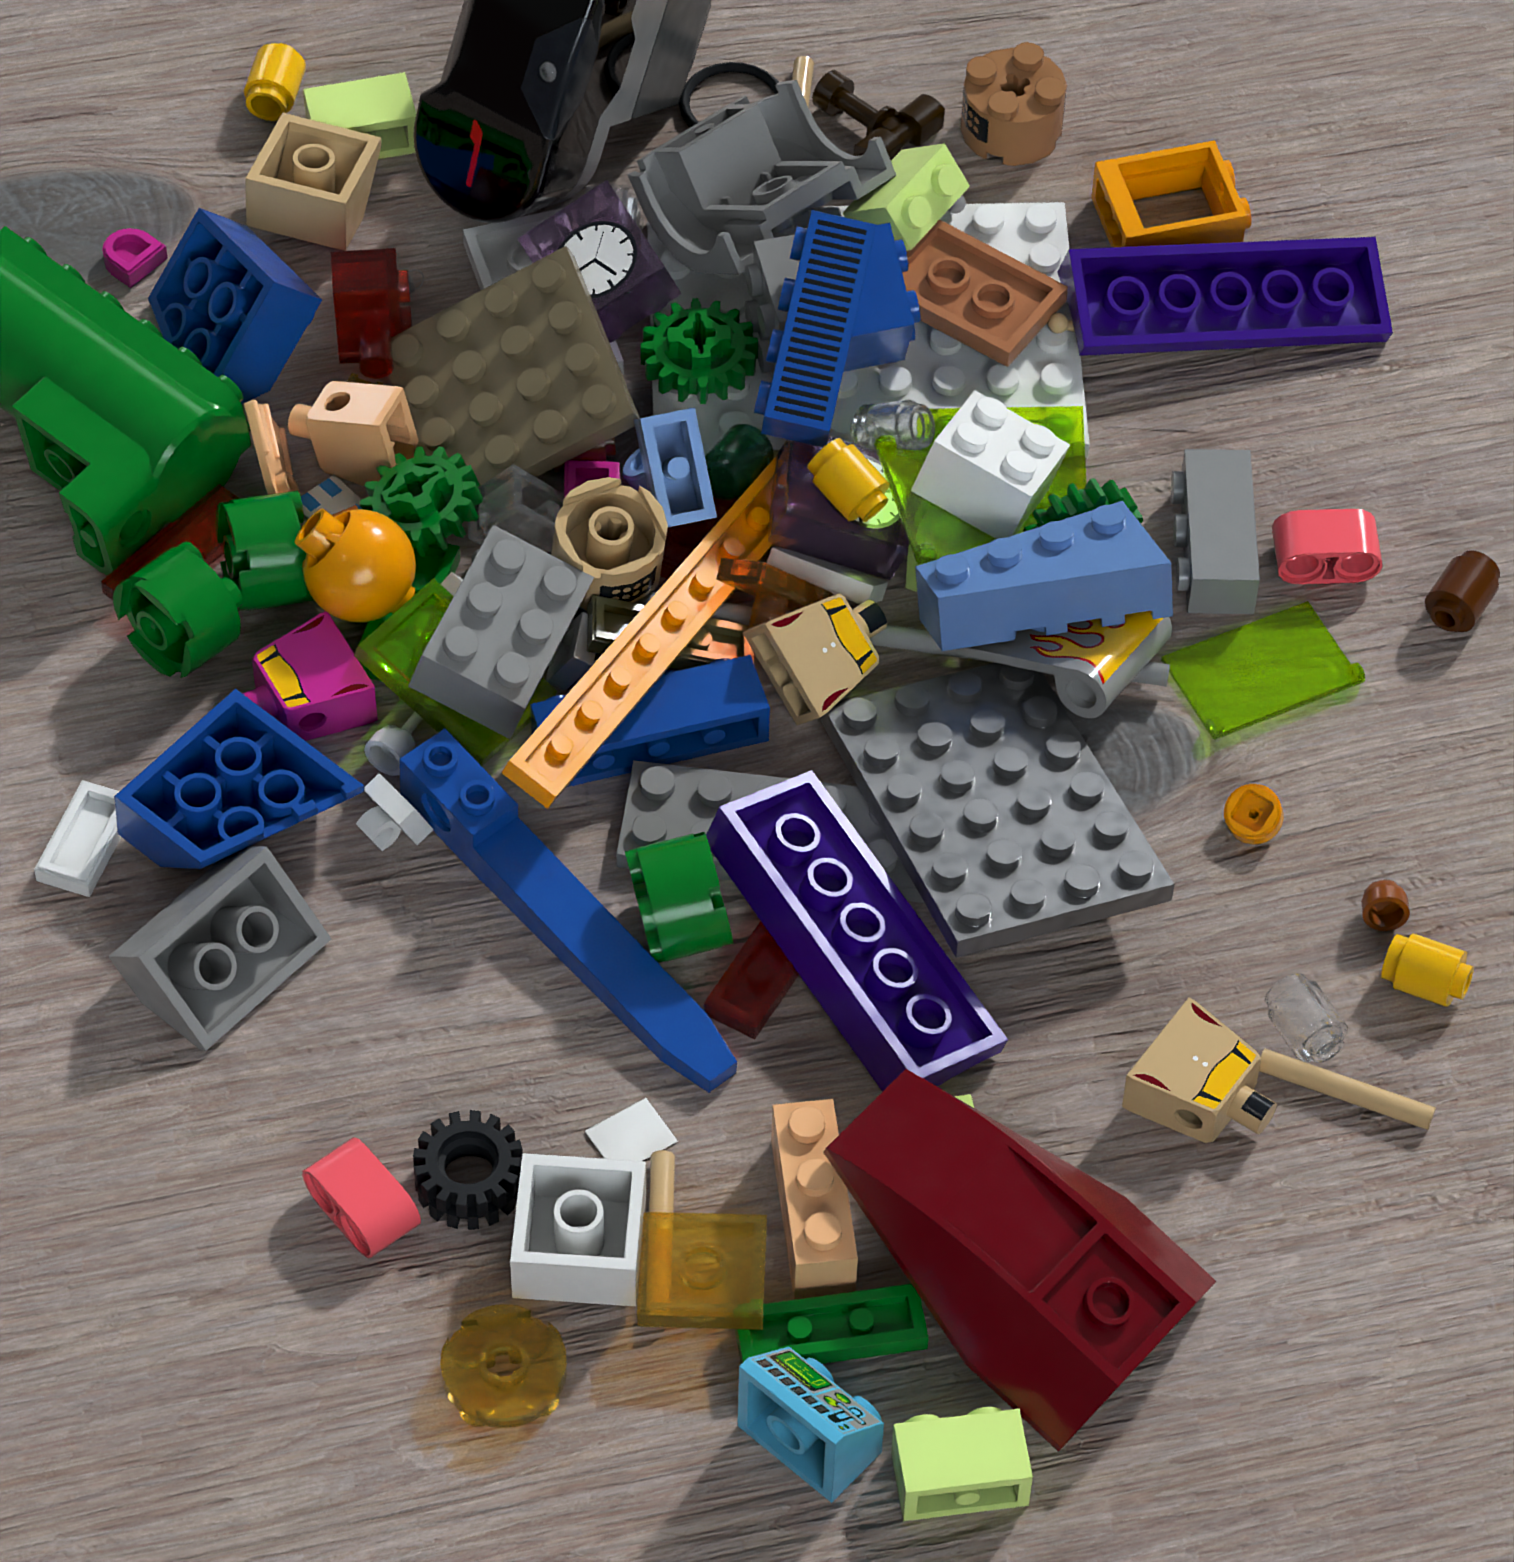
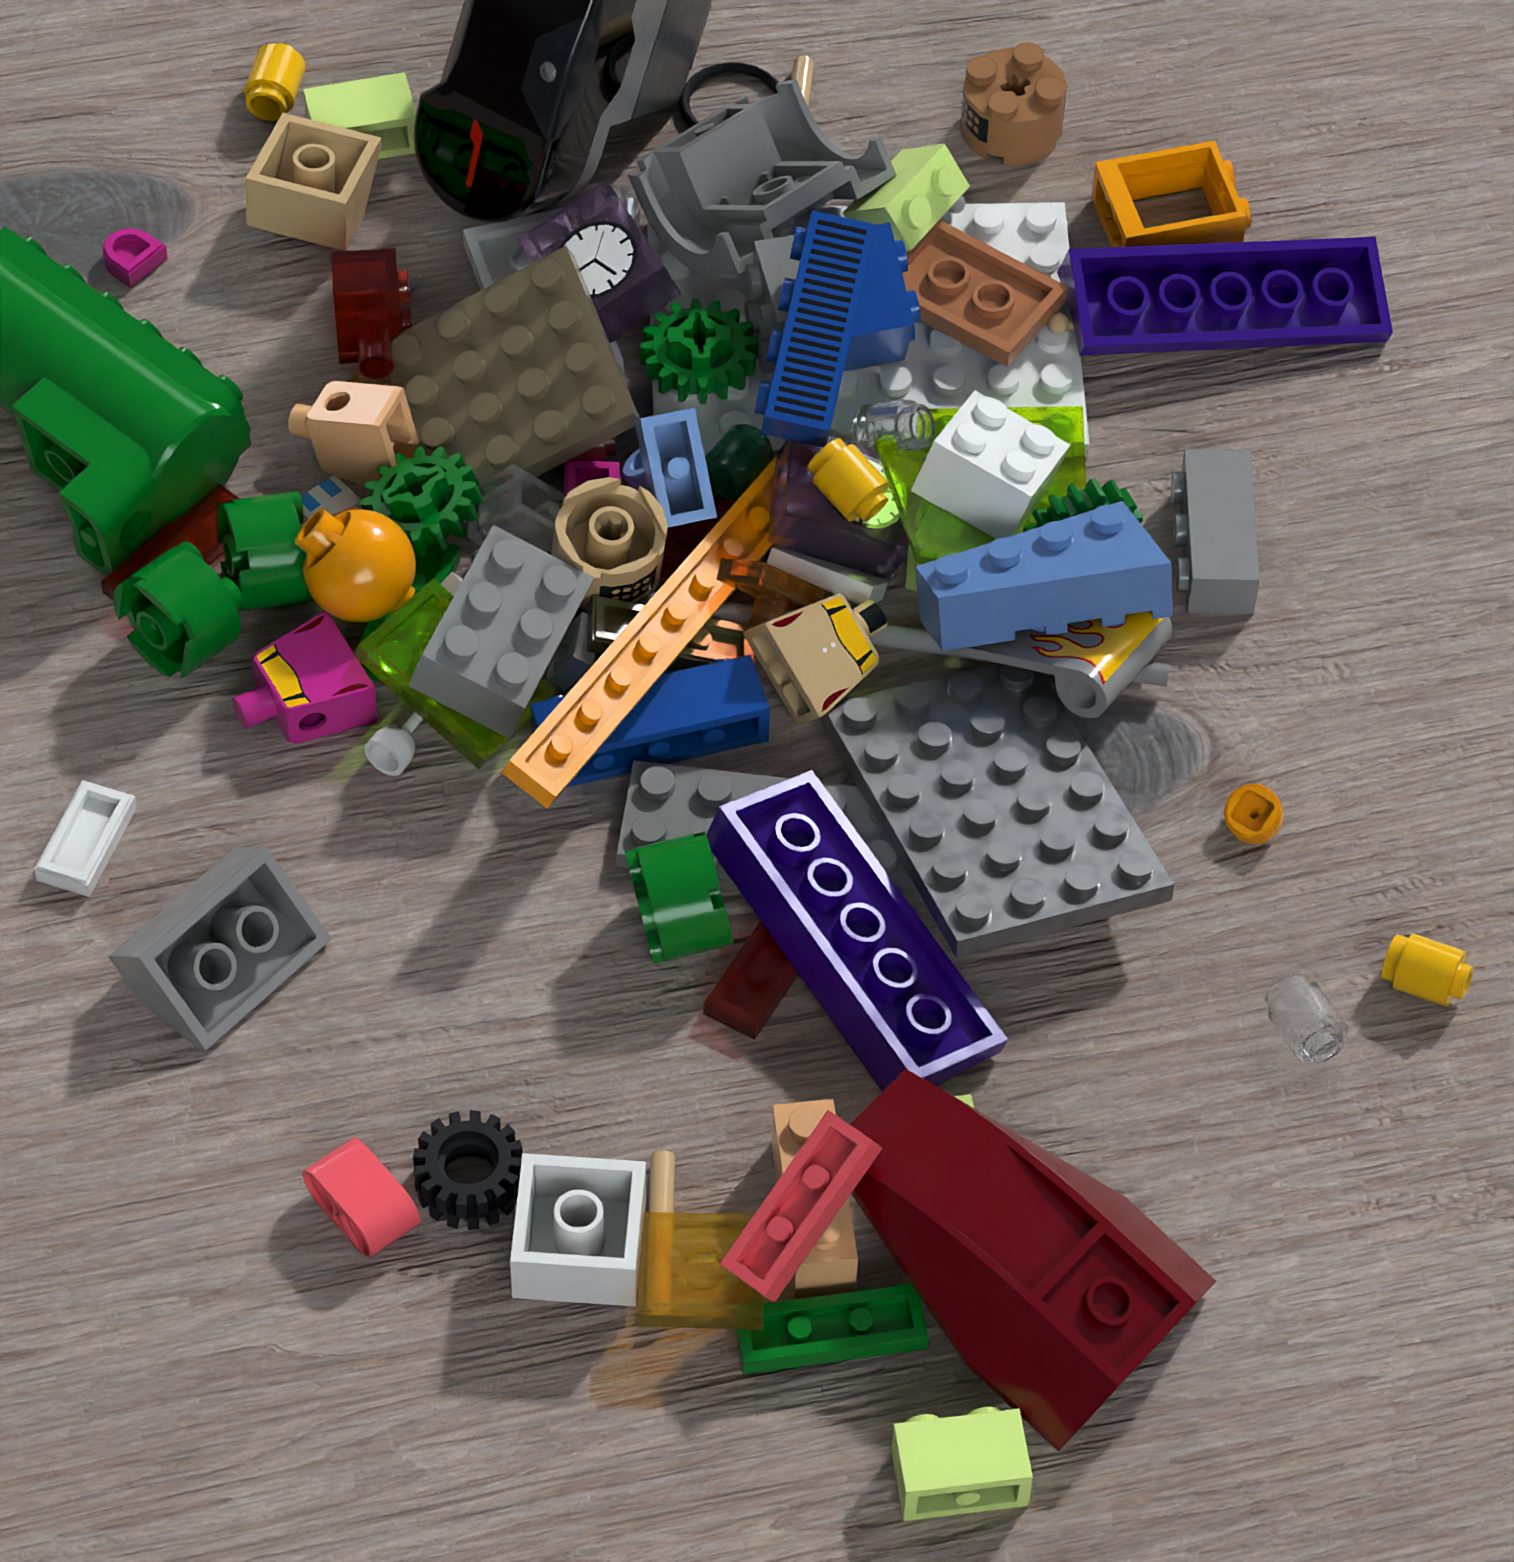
blue wedge [114,688,364,869] -> none
blue wedge [148,208,322,404] -> none
light nougat piece [244,400,300,495] -> none
white tile [356,773,434,851] -> none
blue piece [400,728,737,1093] -> none
clear yellow plate [440,1304,567,1428] -> none
white sticker [585,1098,678,1161] -> none
medium azure slope [737,1347,884,1503] -> none
dark brown bar [812,70,945,160] -> none
tan torso [1122,997,1277,1143] -> none
clear neon green piece [1161,601,1365,740] -> none
tan bar [1259,1048,1436,1130] -> none
coral beam [1272,509,1383,584] -> none
dark orange hinge [1361,879,1410,931] -> none
reddish brown brick [1425,550,1500,632] -> none
none -> coral plate [720,1110,883,1303]

